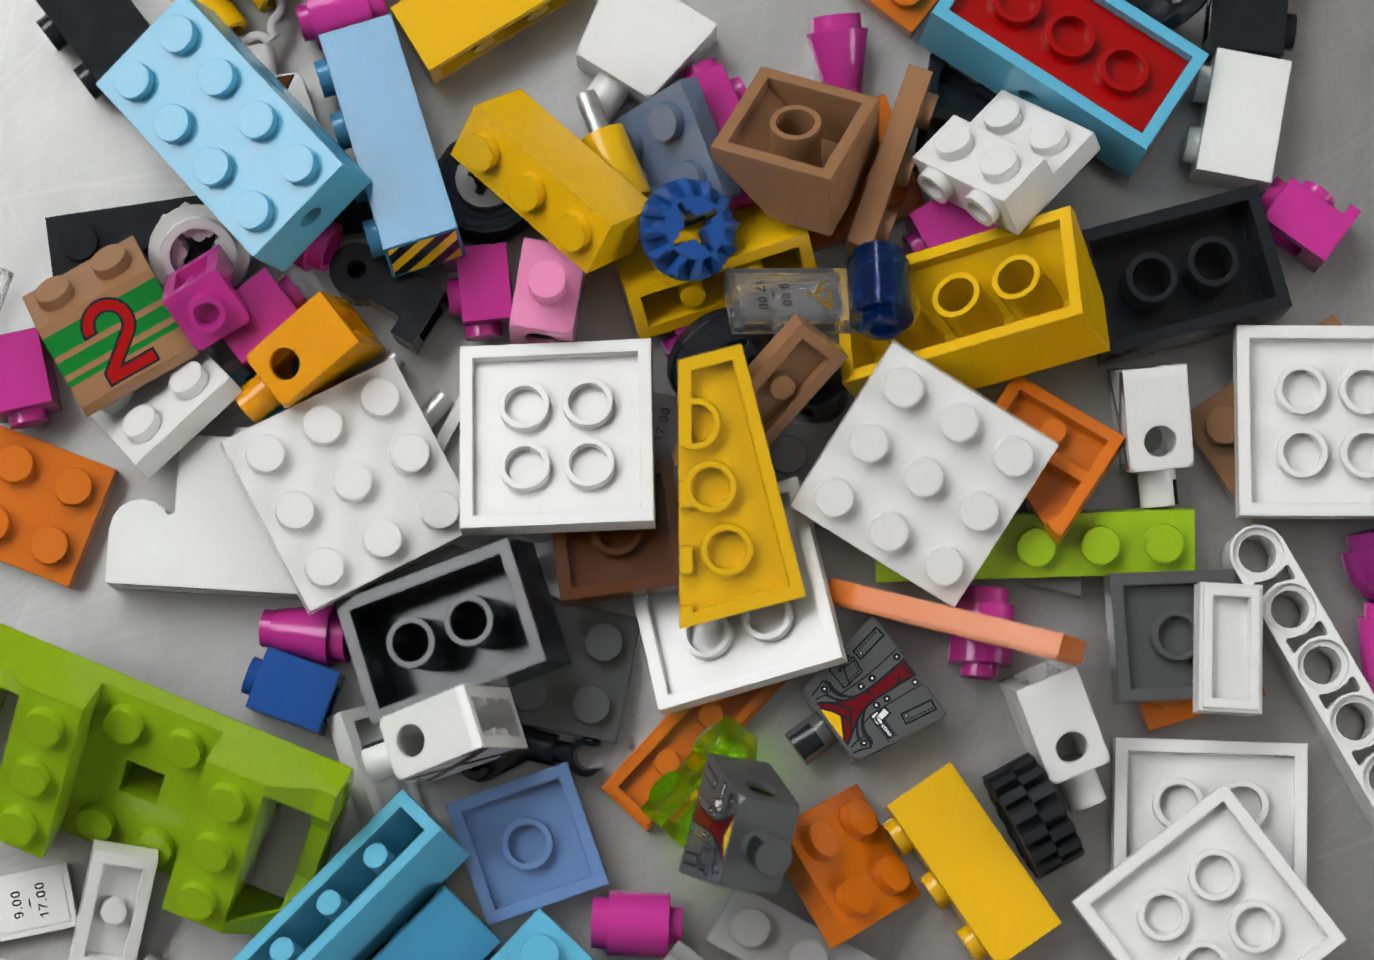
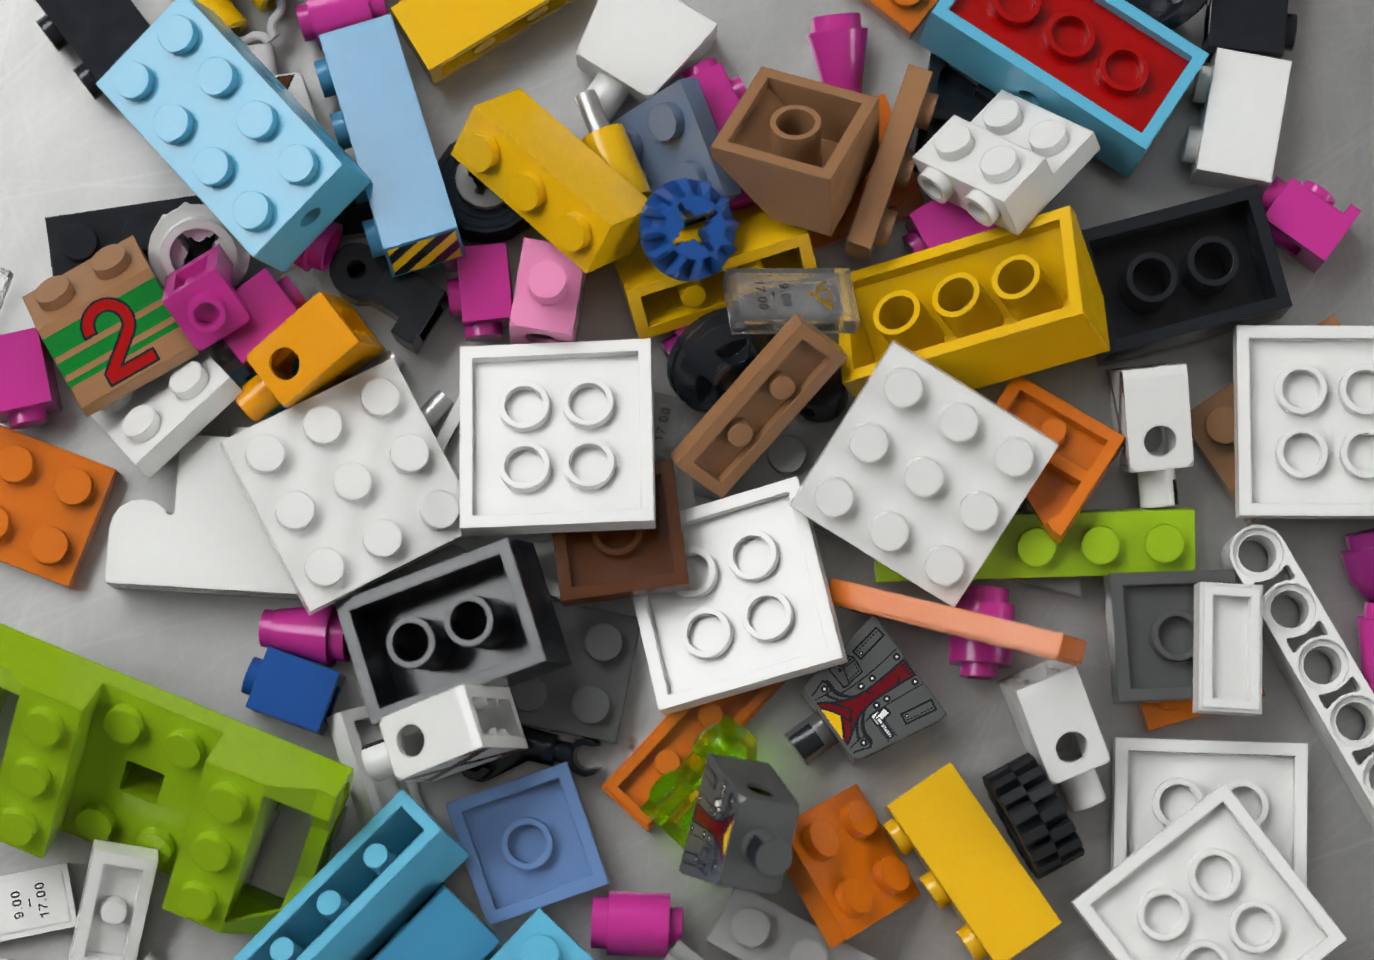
yellow wing [677,343,806,629] -> none
clear blue brick [846,240,914,341] -> none

